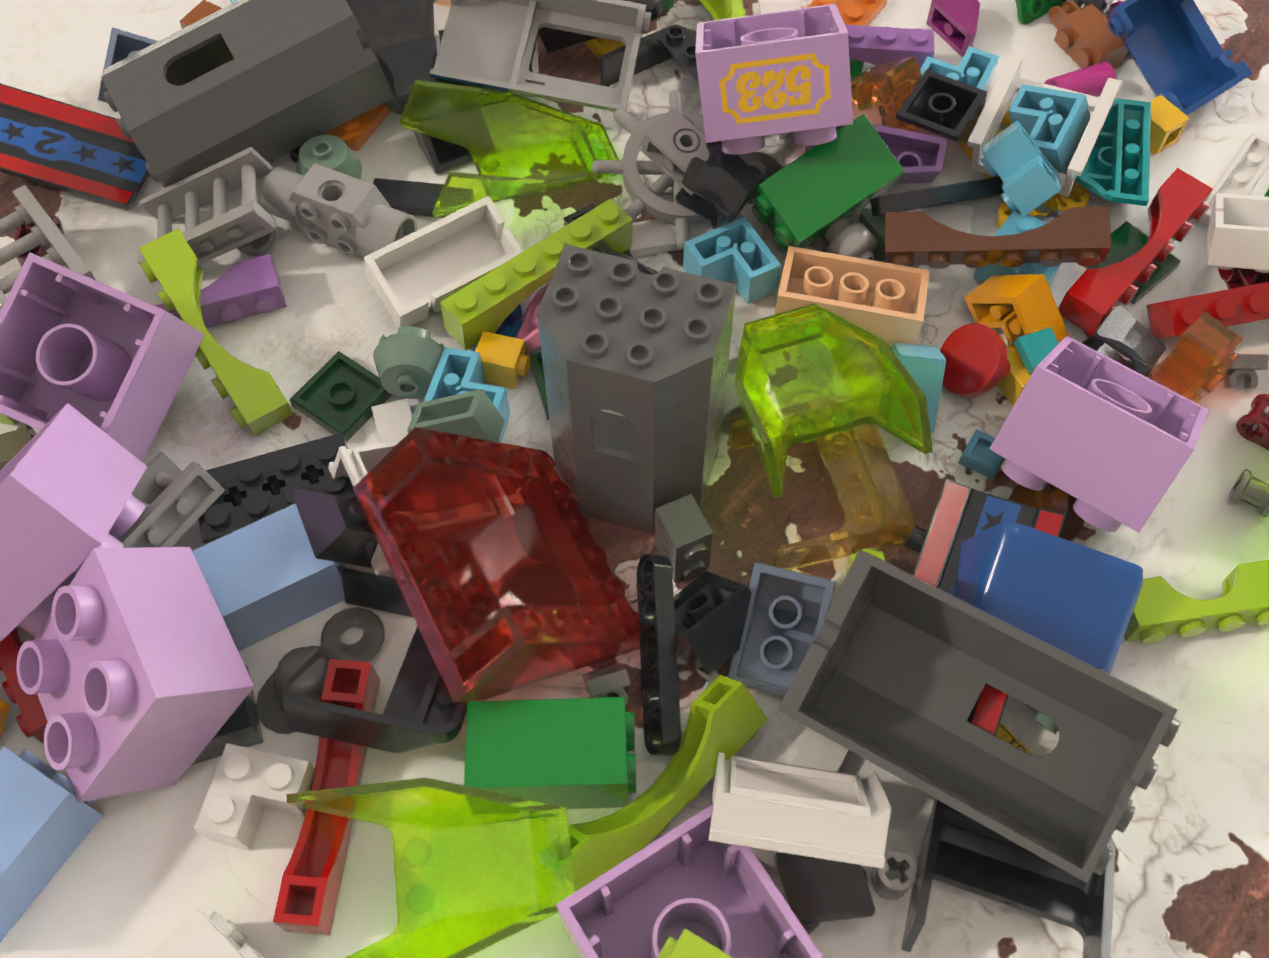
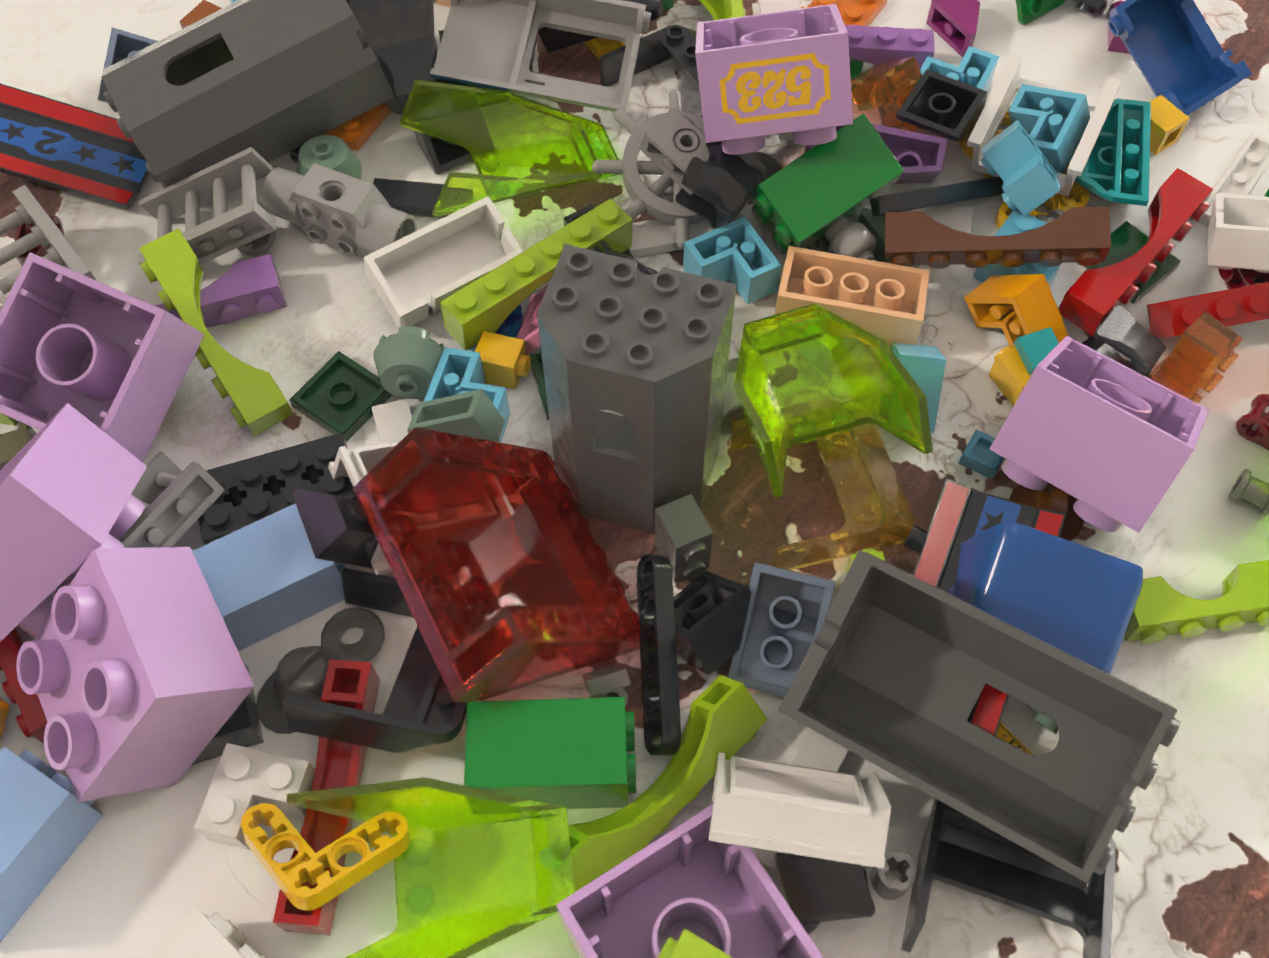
red tile [940,323,1011,399] -> none
dark pink brick [1044,62,1116,97] -> none
dark orange brick [1048,0,1128,69] -> none
flat silver tile [1215,354,1269,388] -> none
none -> yellow beam [241,803,410,911]

